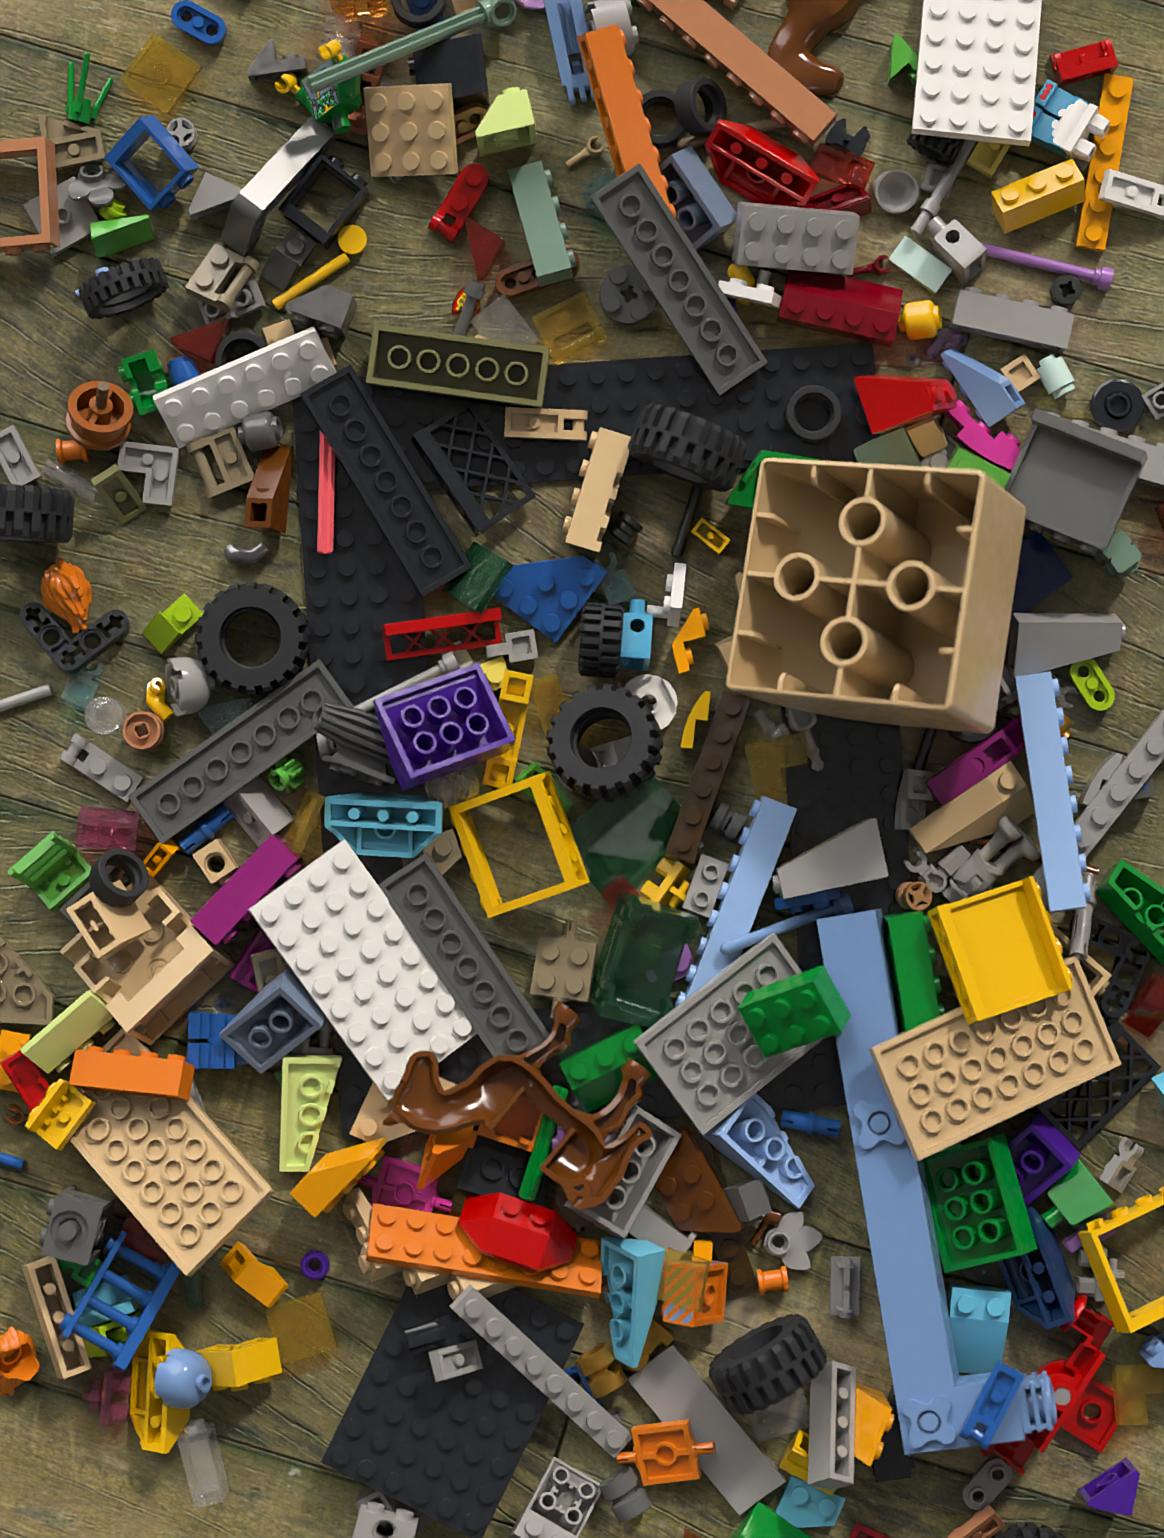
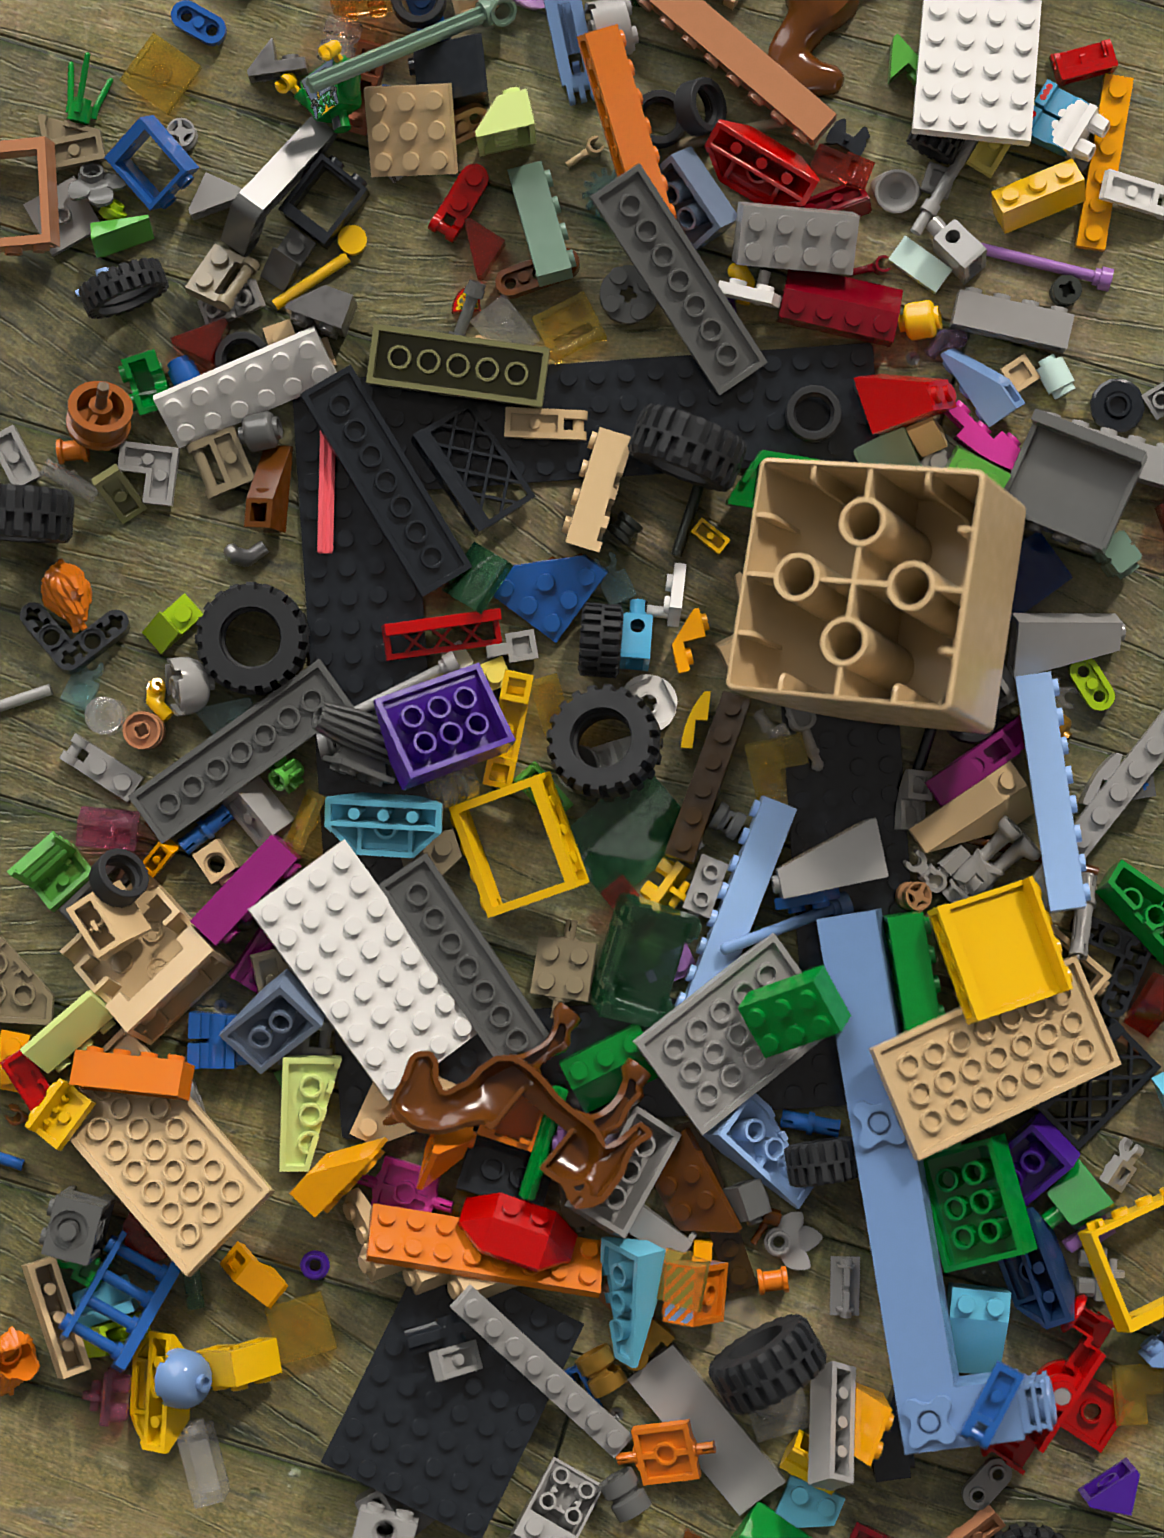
none -> black tyre [784,1136,859,1187]

